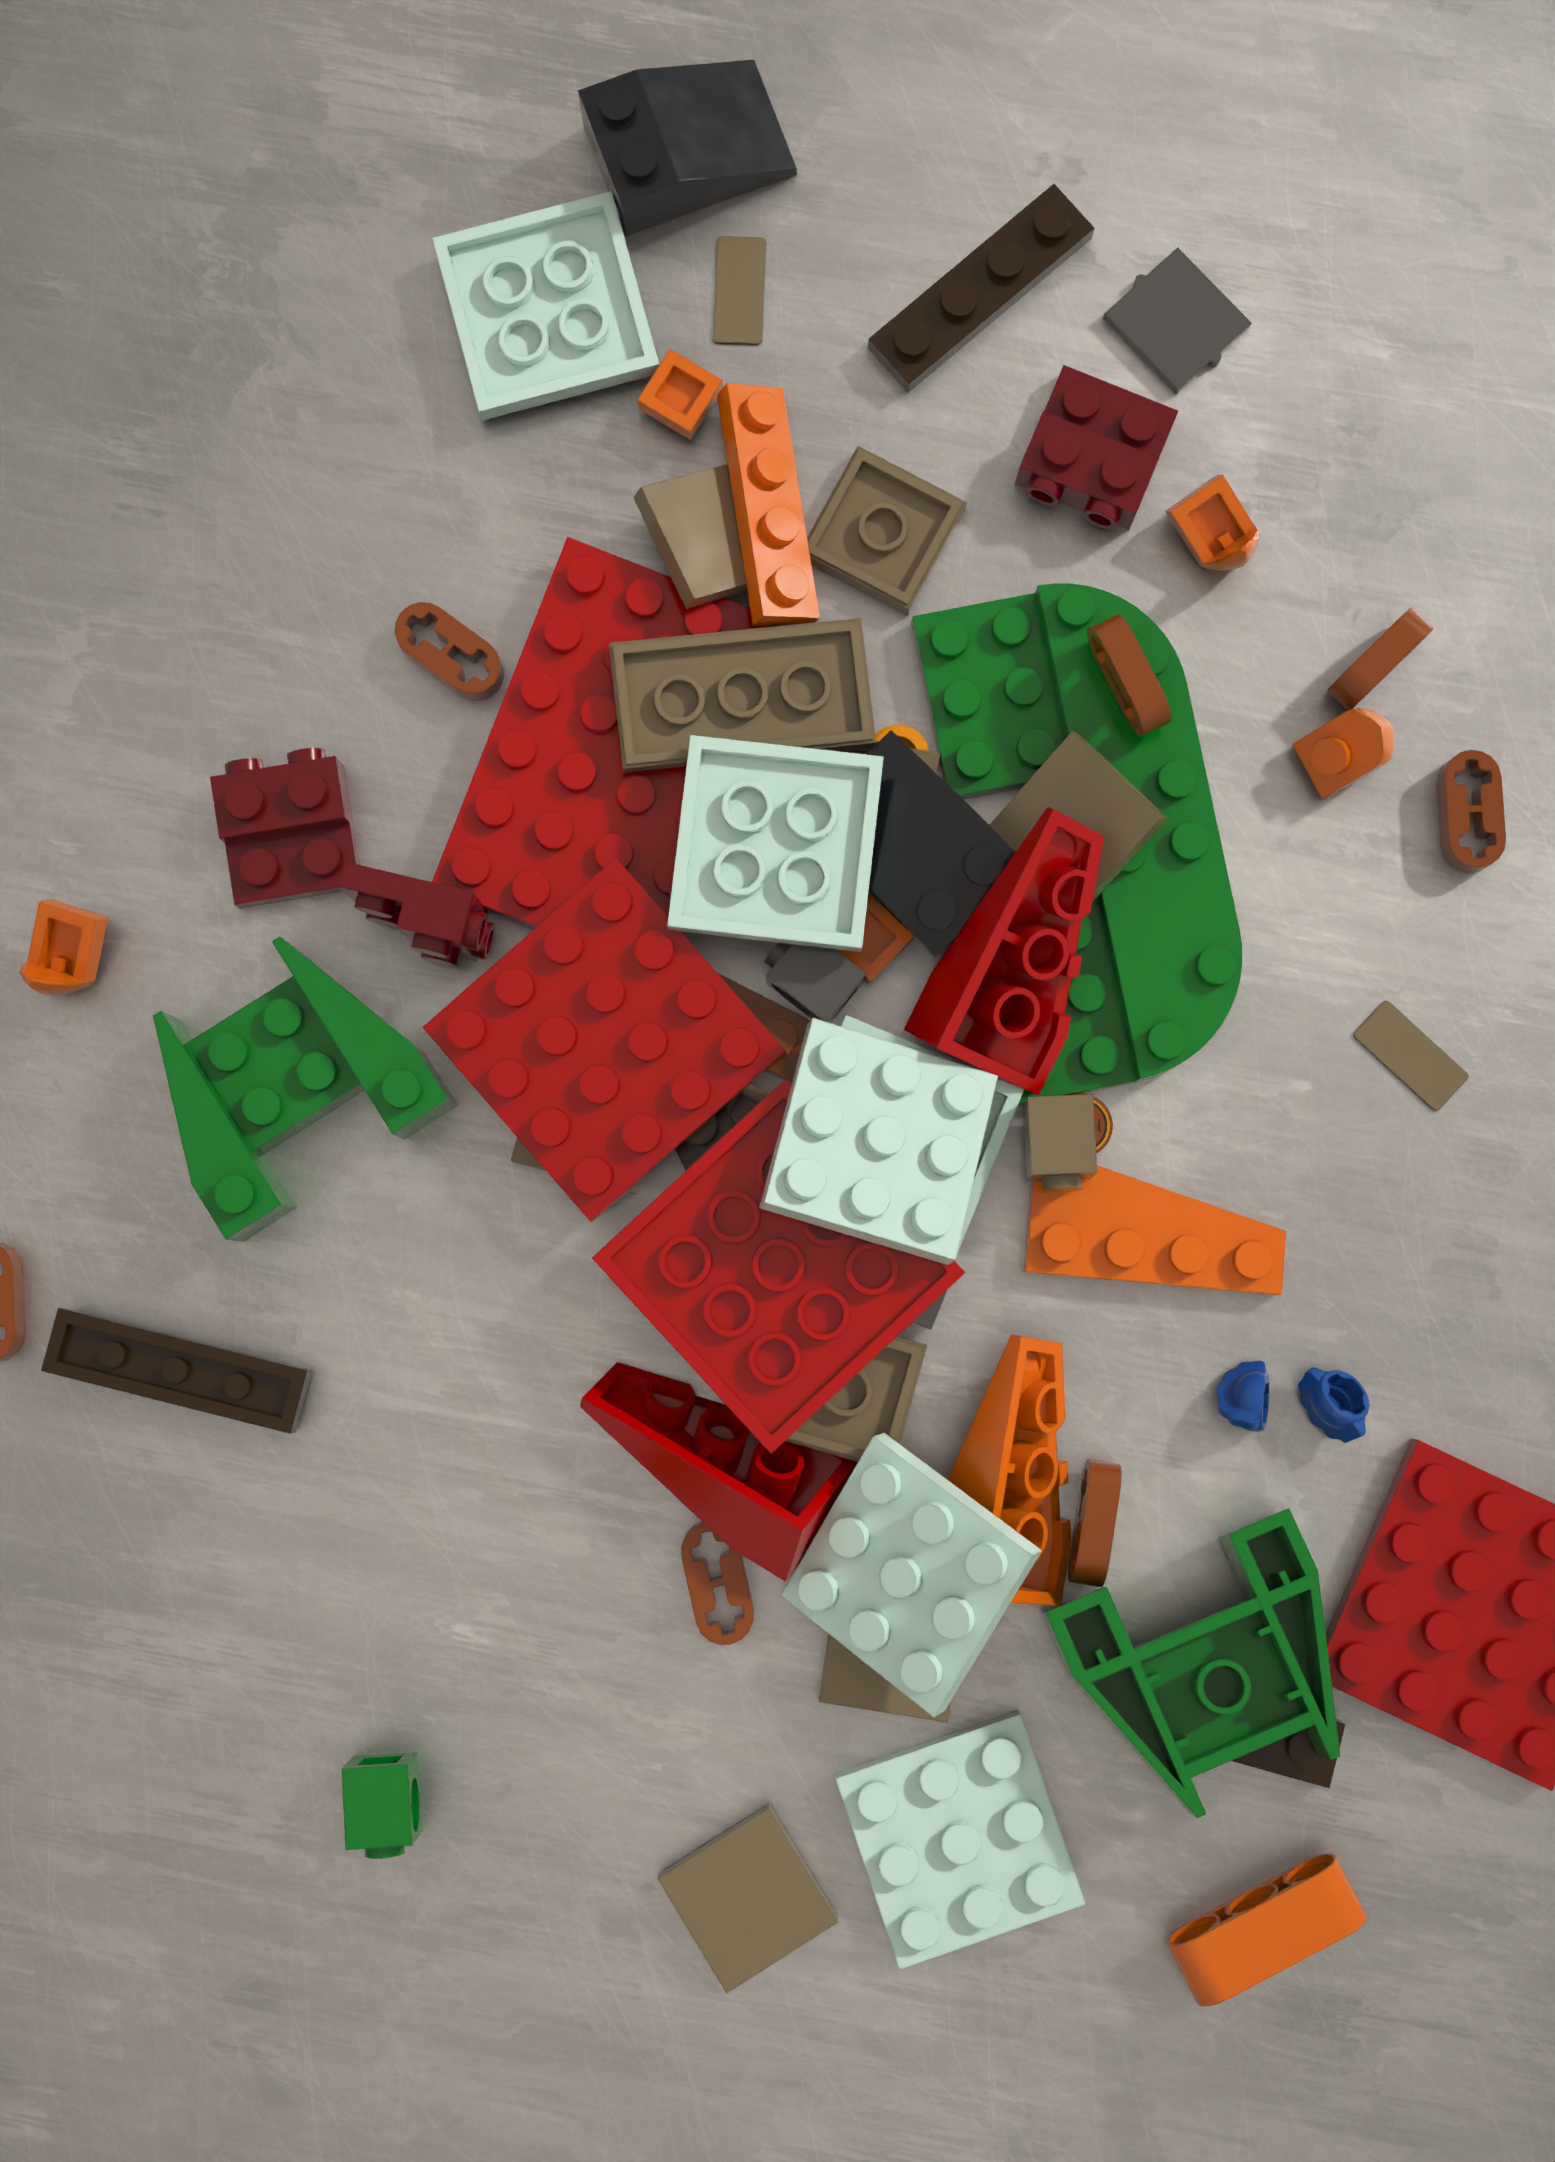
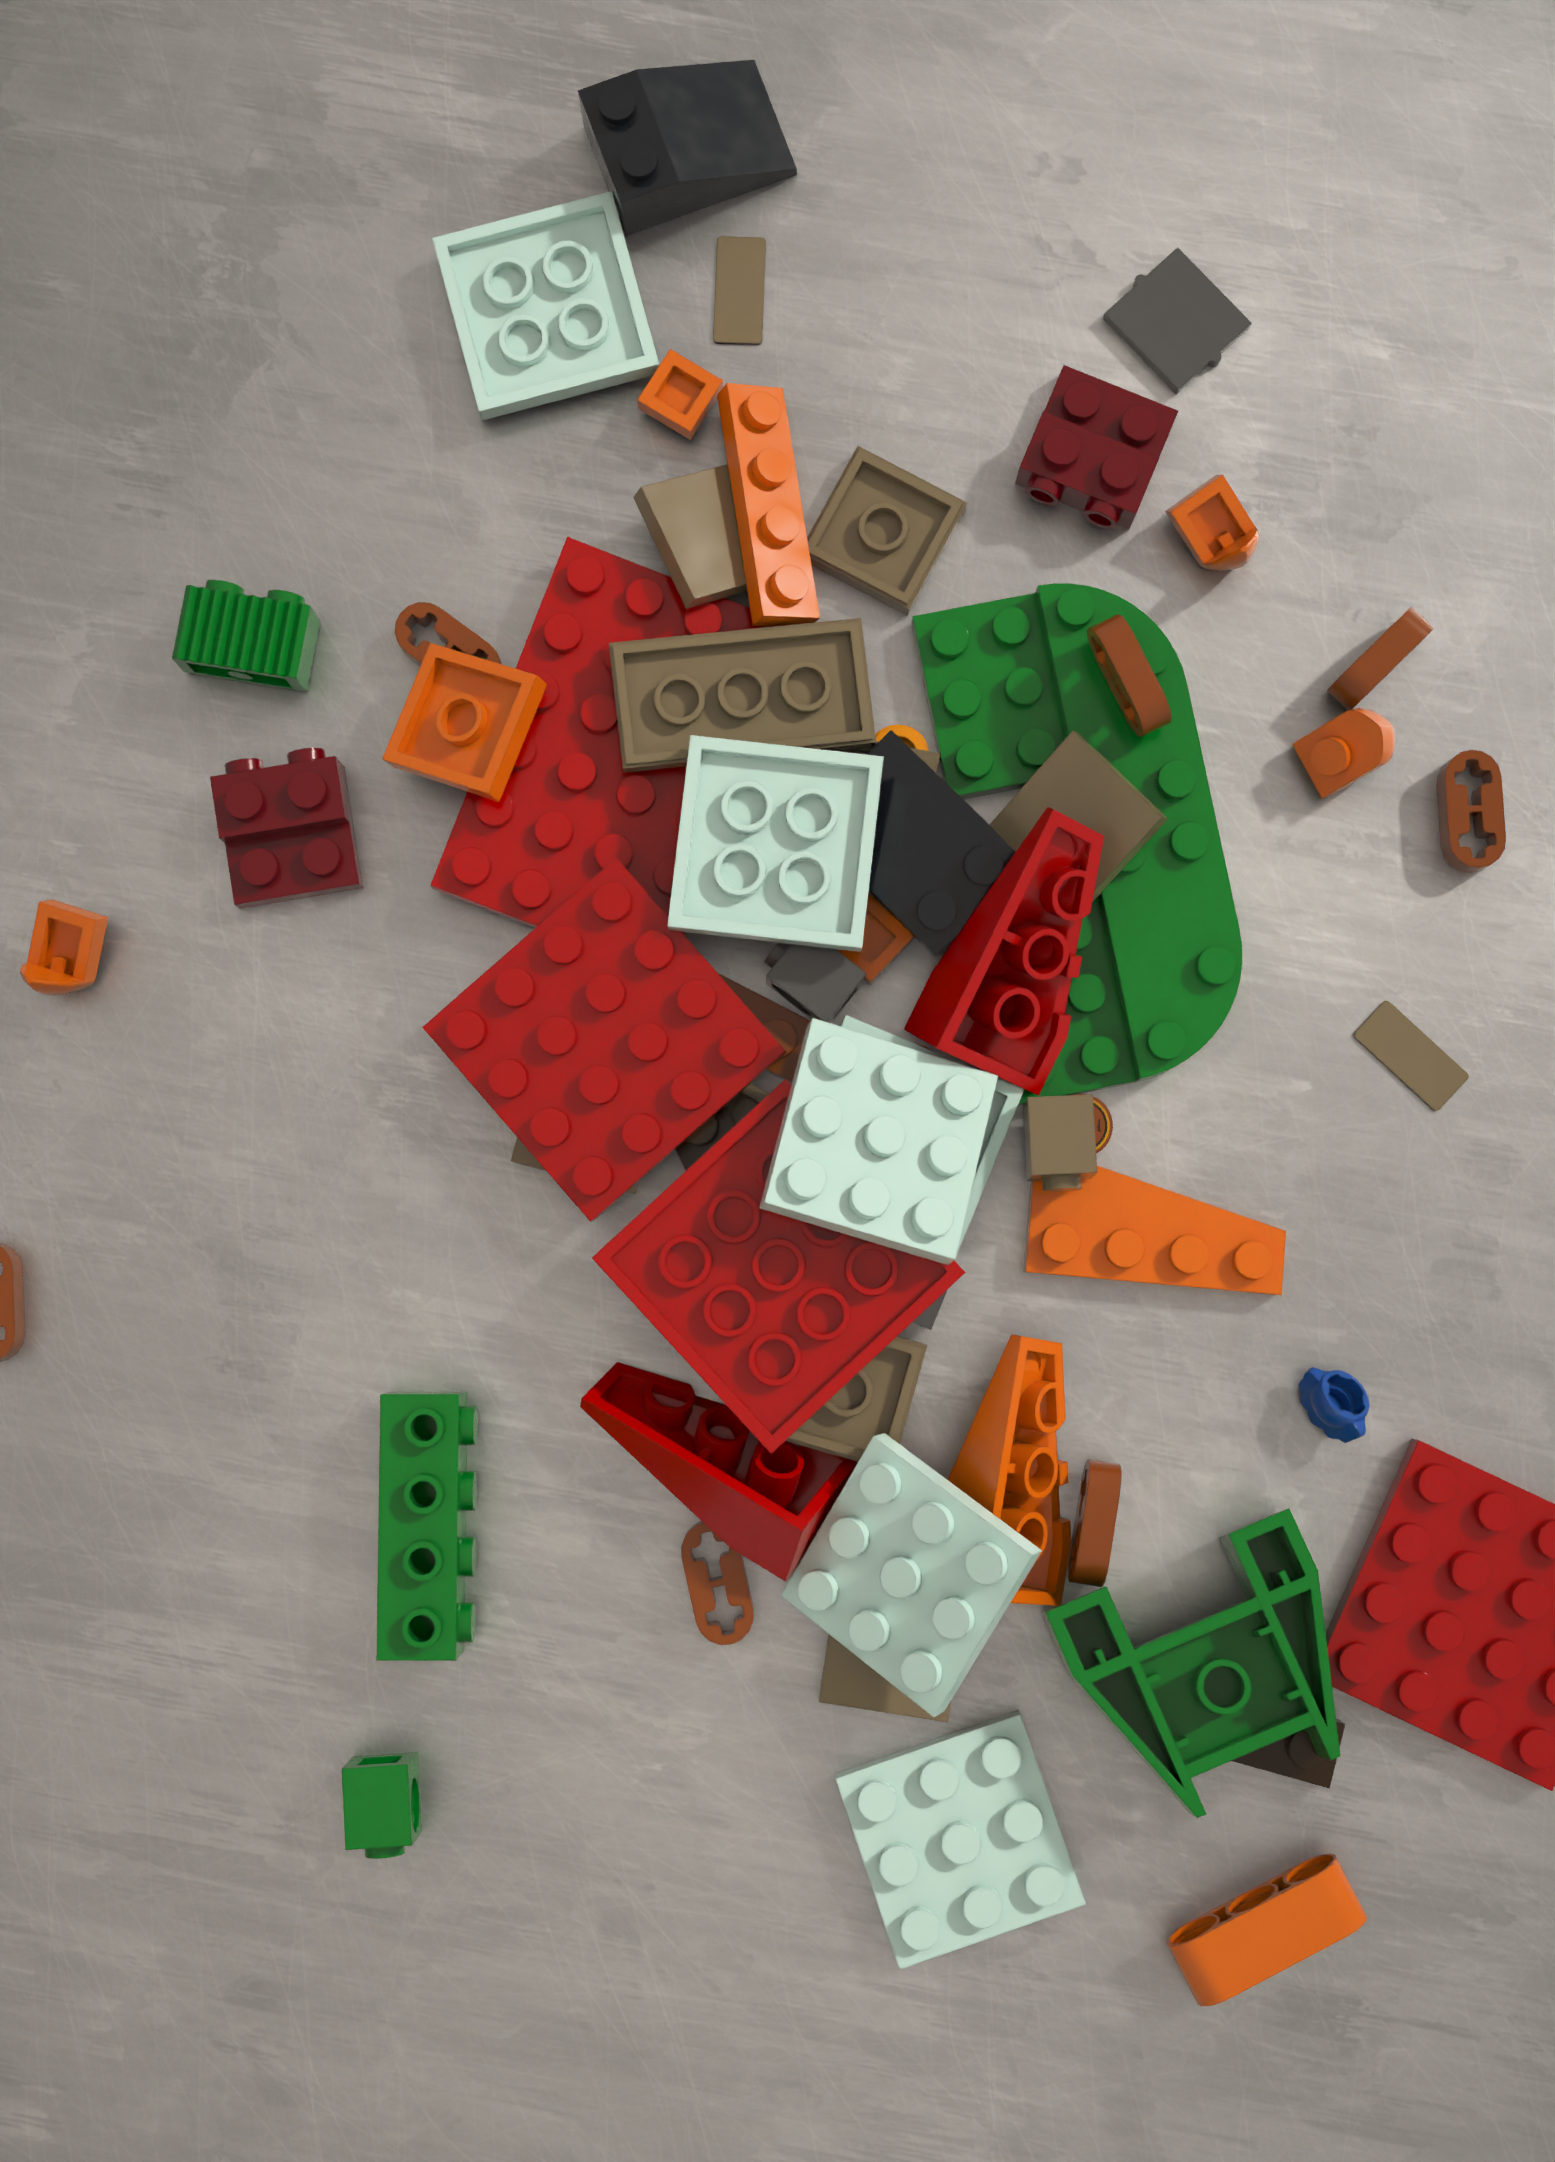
dark brown plate [41,1308,312,1434] -> none
green wedge [153,936,458,1242] -> none
dark red plate [339,862,495,967] -> none
dark tan tile [658,1804,838,1994] -> none
dark brown plate [868,184,1095,393] -> none
blue piece [1216,1361,1270,1432] -> none
none -> green brick [172,580,320,692]
none -> green brick [376,1392,478,1661]
none -> orange plate [382,643,547,802]

